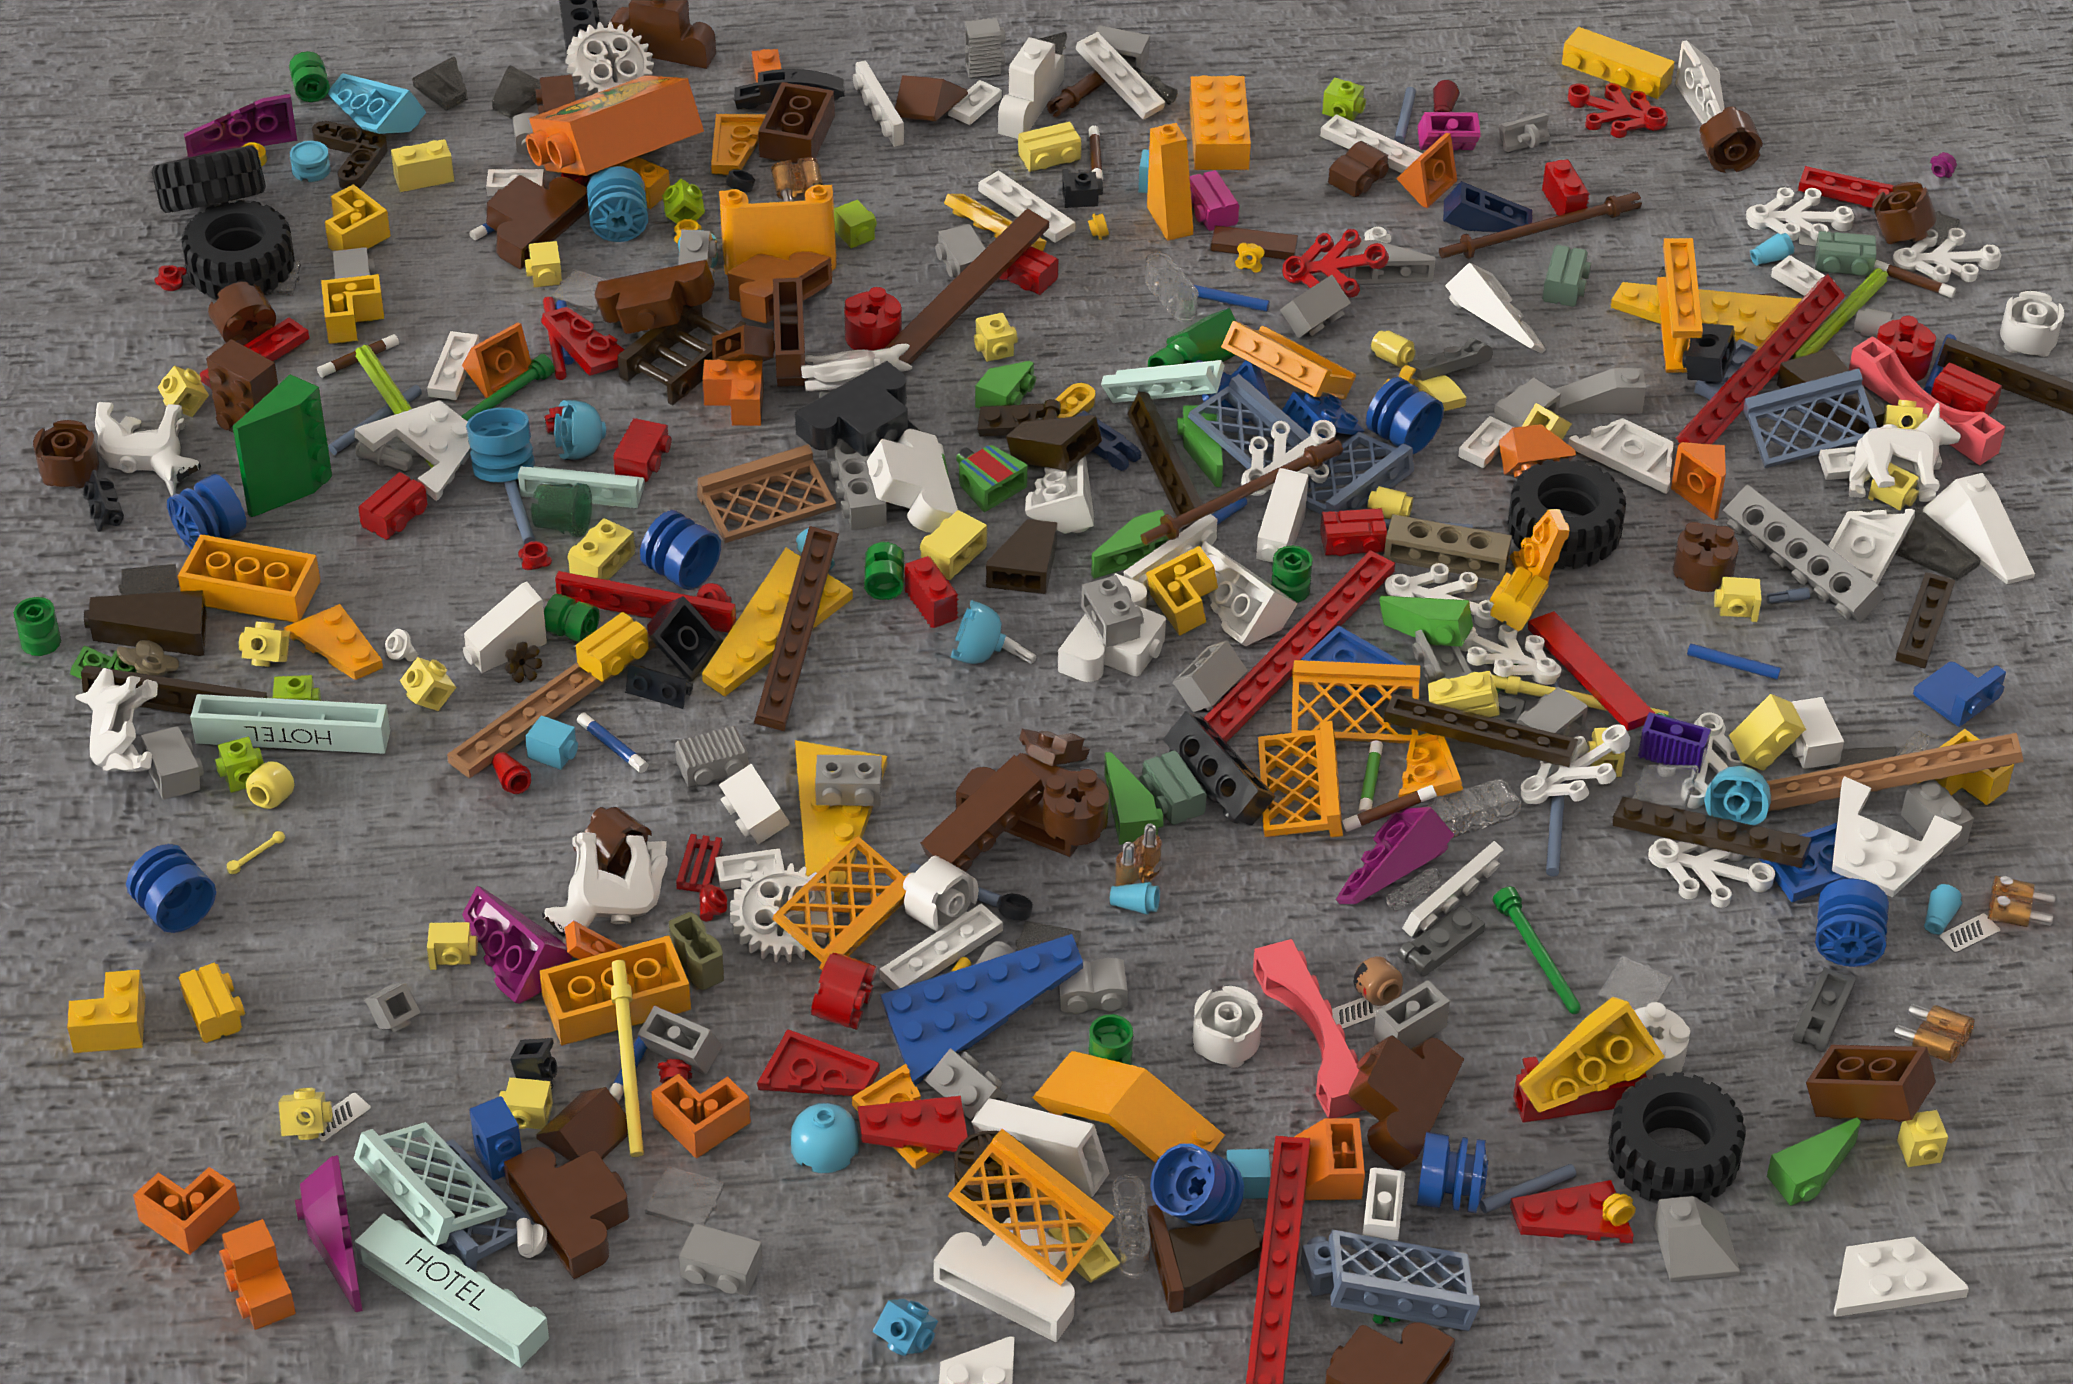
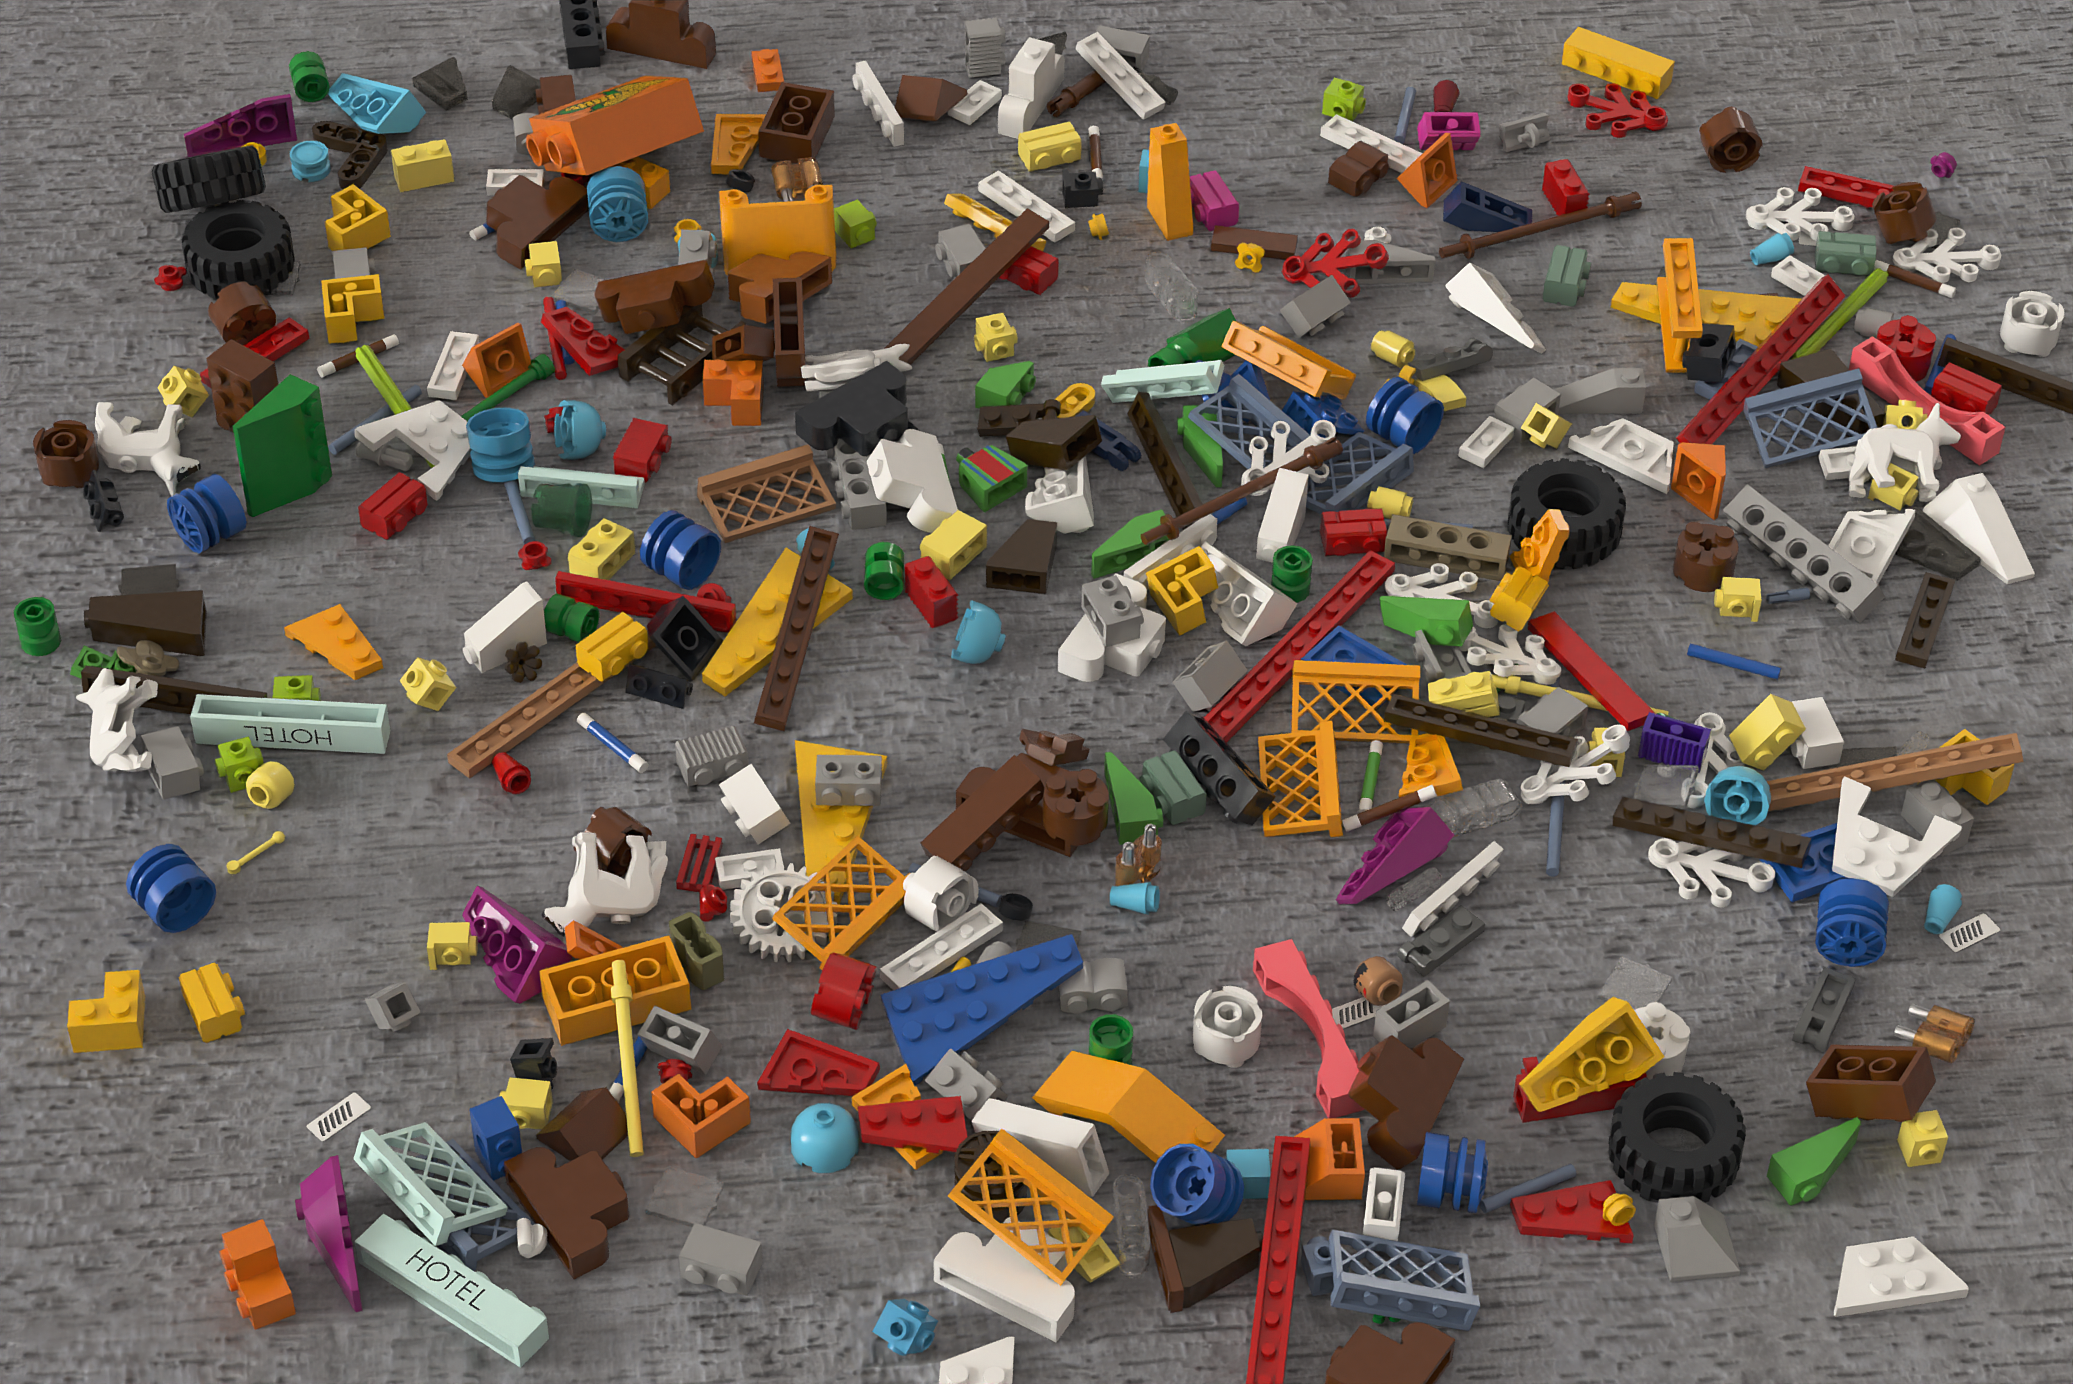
orange brick [133,1167,240,1255] -> none
light orange brick [178,534,321,623] -> none
light yellow brick [239,621,290,667] -> none
light yellow brick [278,1088,333,1140] -> none
white plate [385,629,418,661] -> none
medium azure brick [525,715,578,770] -> none
white gear [565,22,654,97] -> none
lime brick [662,178,705,224] -> none
black slope [734,69,845,110] -> none
red brick [844,287,902,351] -> none
white pin [1002,636,1036,664] -> none
blue bar [1185,283,1270,312] -> none
light orange brick [1189,75,1251,170] -> none
green piece [1492,886,1581,1014] -> none
orange slope [1499,424,1576,478] -> none
white wedge [1675,40,1725,124] -> none
blue bracket [1913,662,2006,727] -> none
clear orange piece [1987,876,2056,927] -> none

